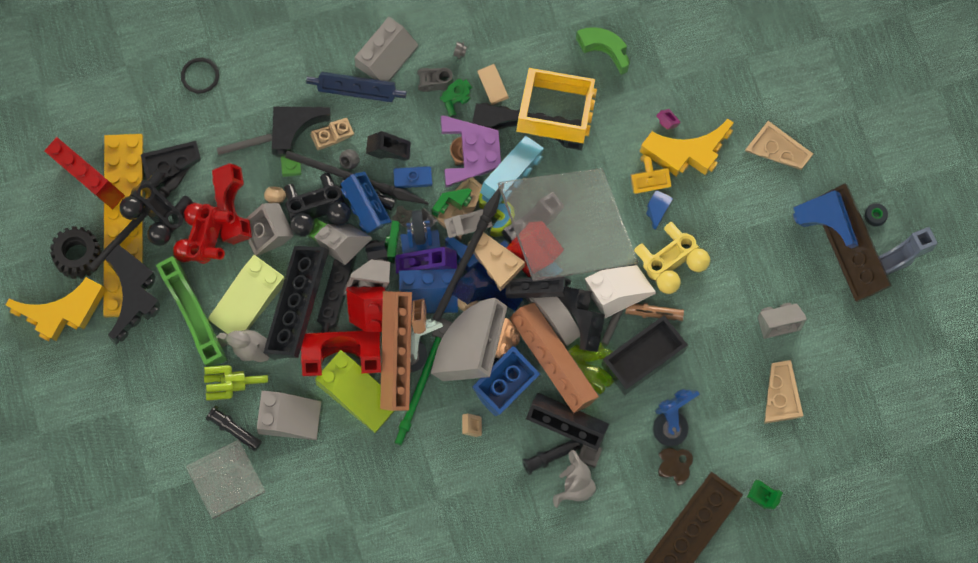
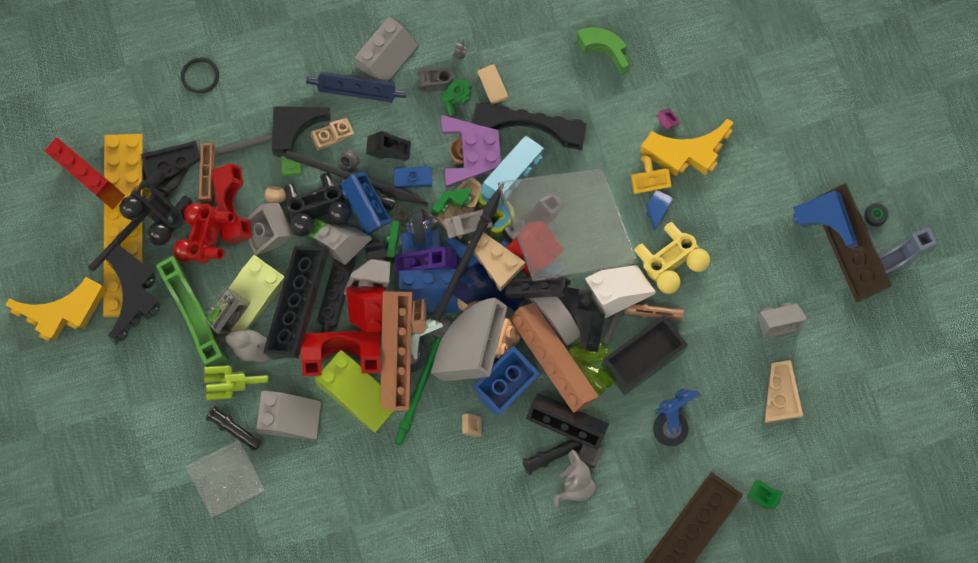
black tyre [50,226,101,279] -> none
yellow window [516,68,597,144] -> none
dark brown plate [658,448,693,486] -> none
tan wing [745,121,813,170] -> none
none -> medium nougat piece [199,143,215,203]
none -> dark grey slope [205,289,250,334]

